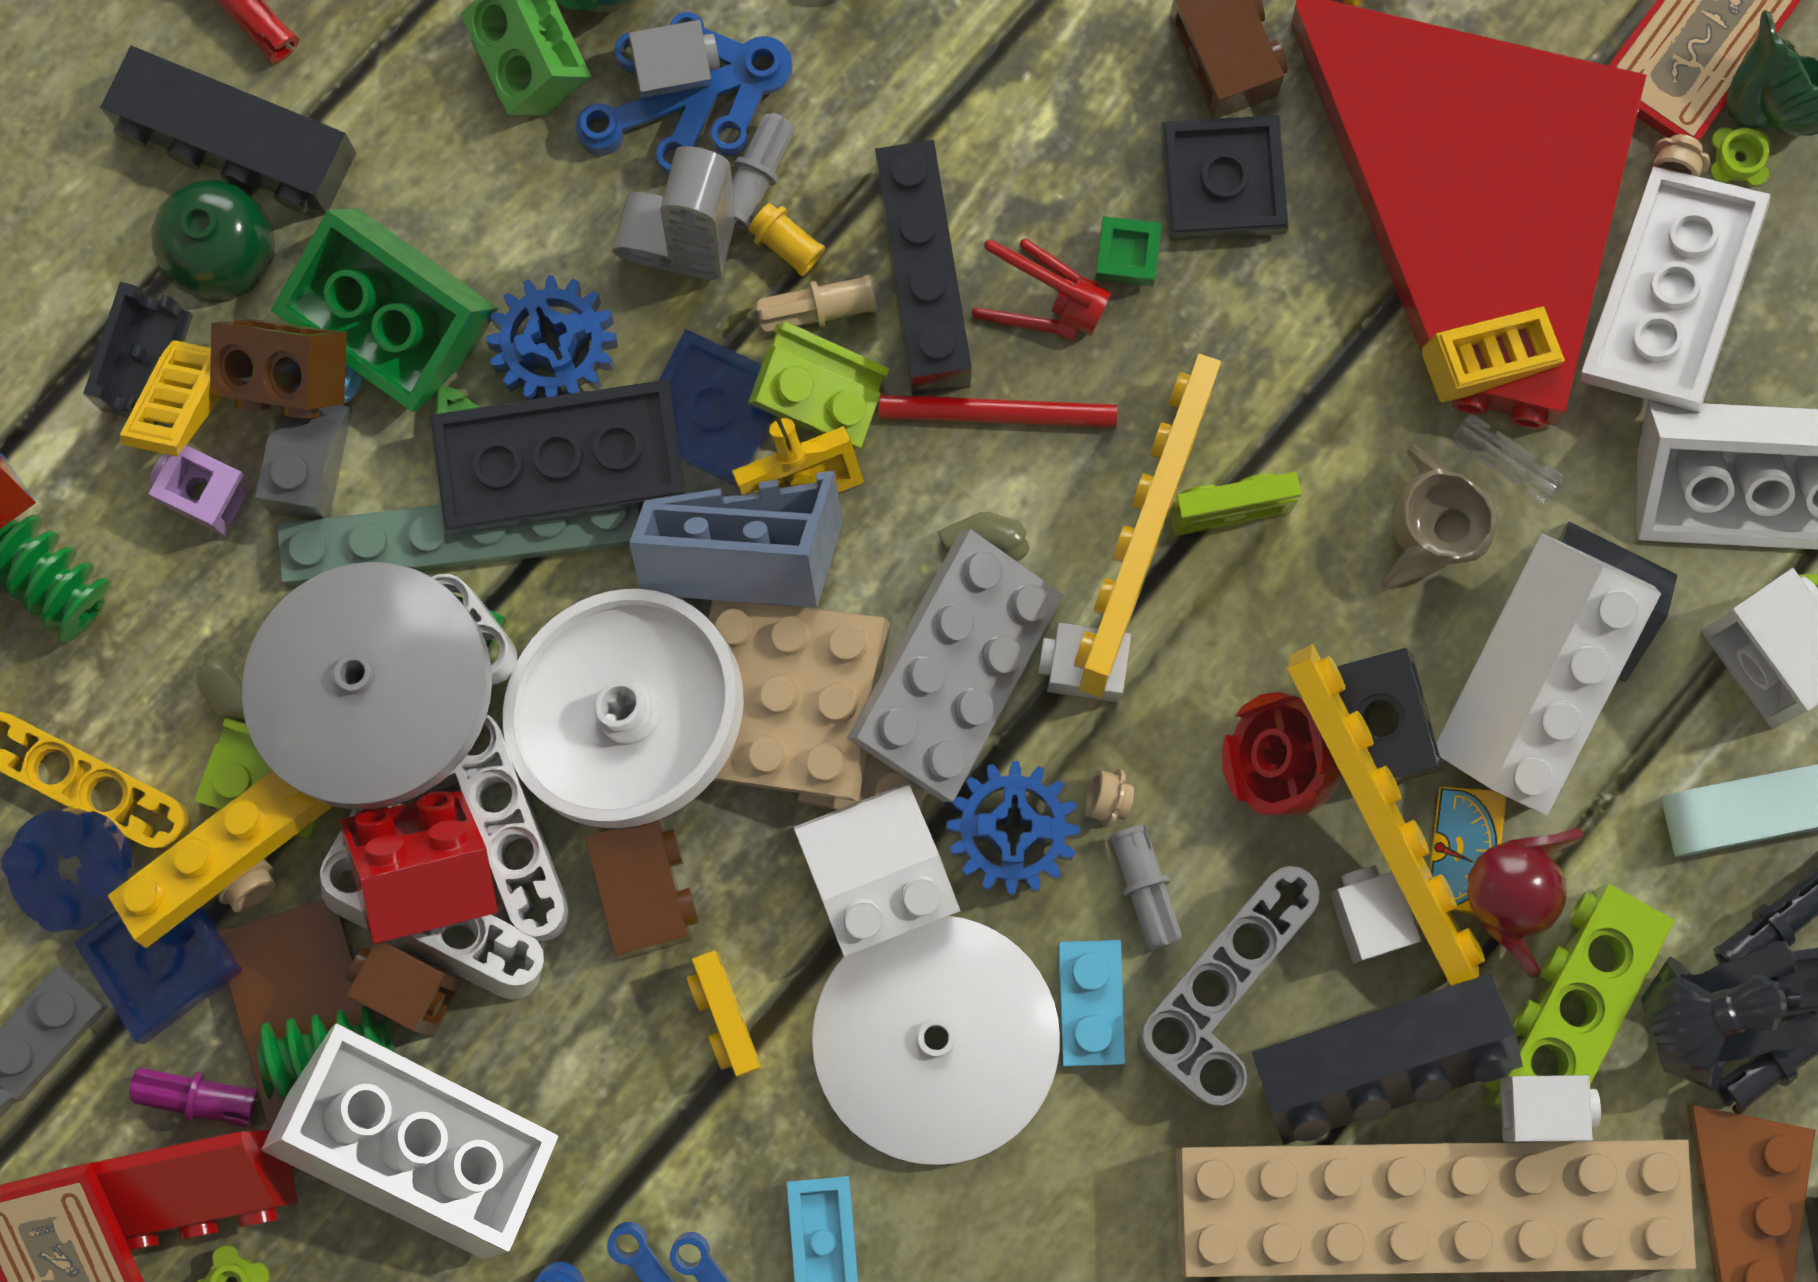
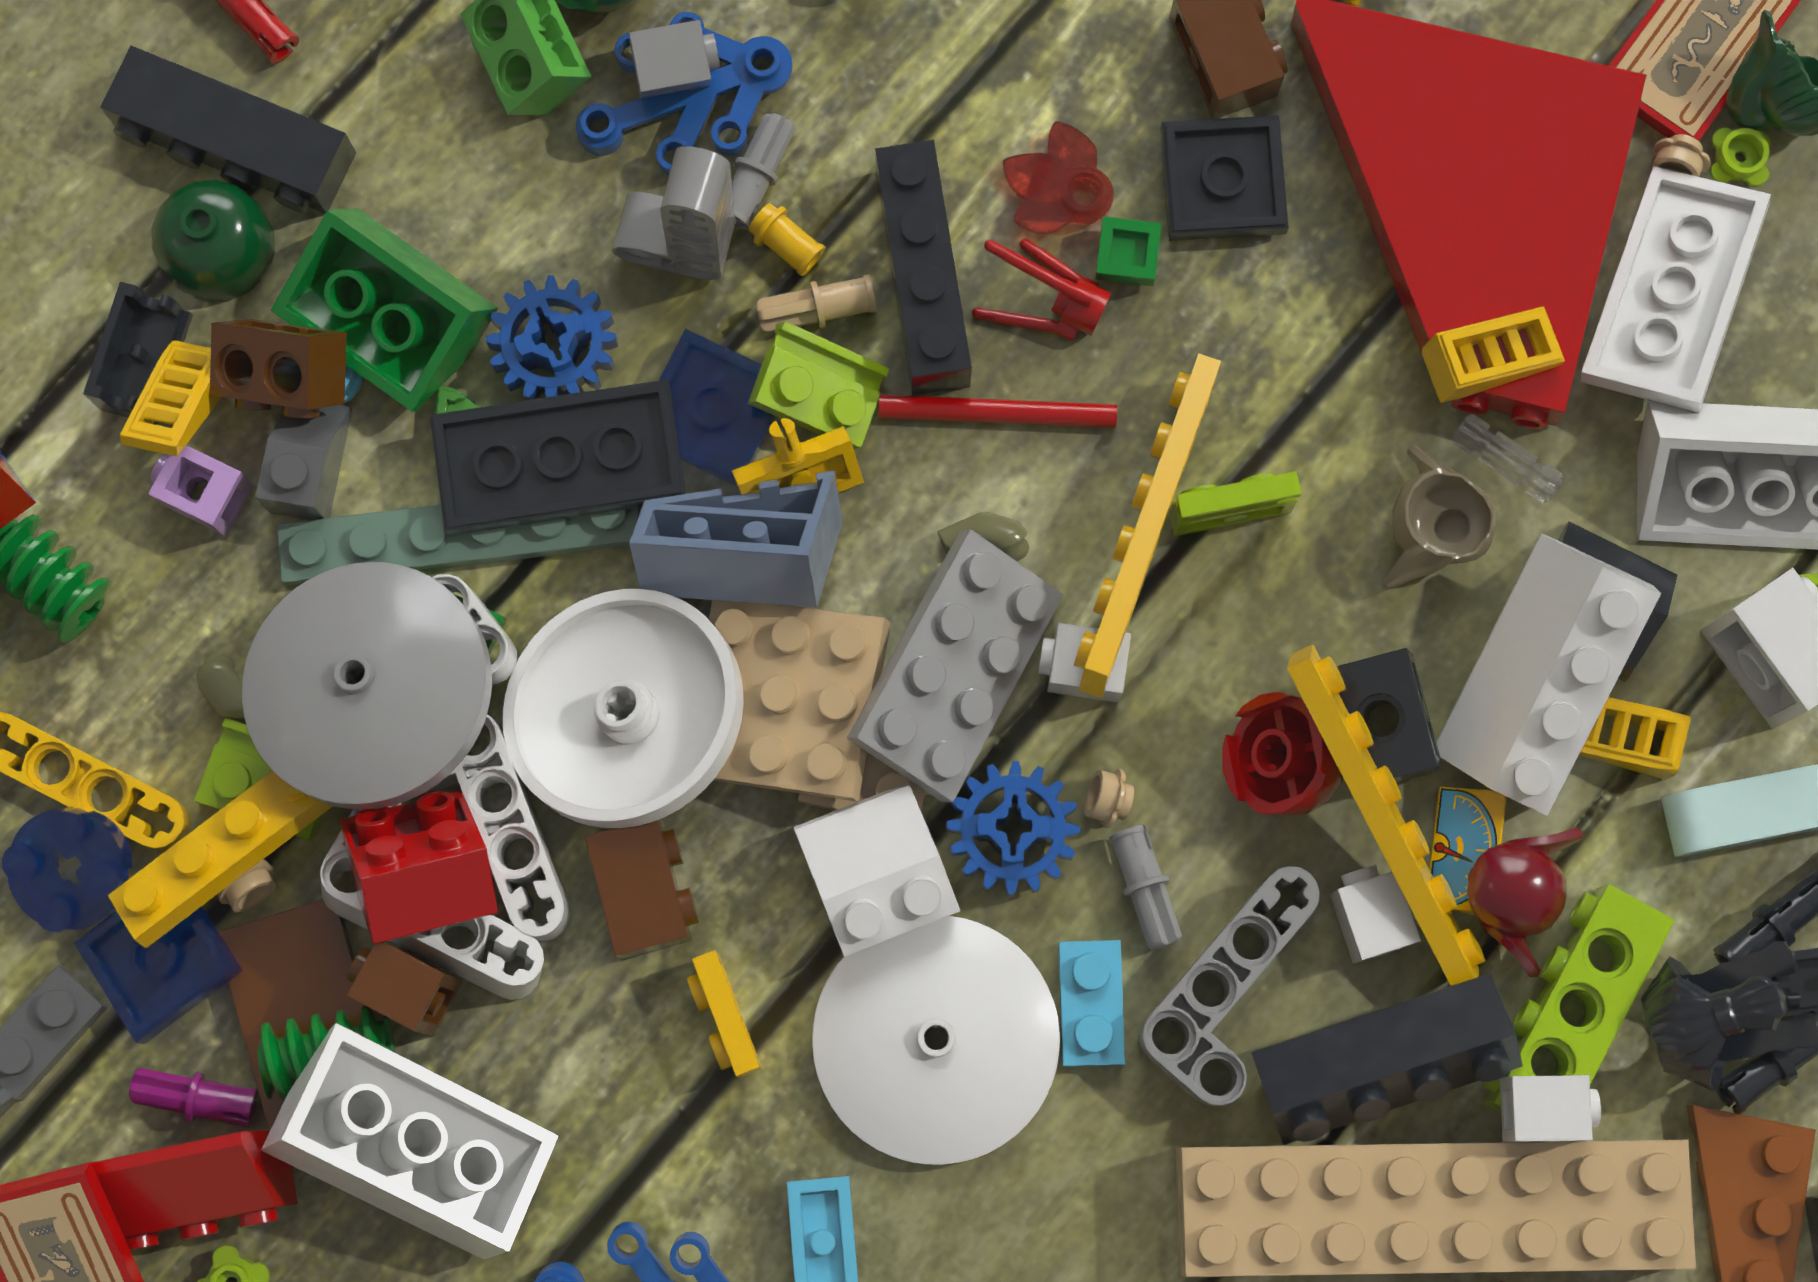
none -> clear red plate [1002,121,1114,234]
none -> yellow slope [1579,697,1691,780]

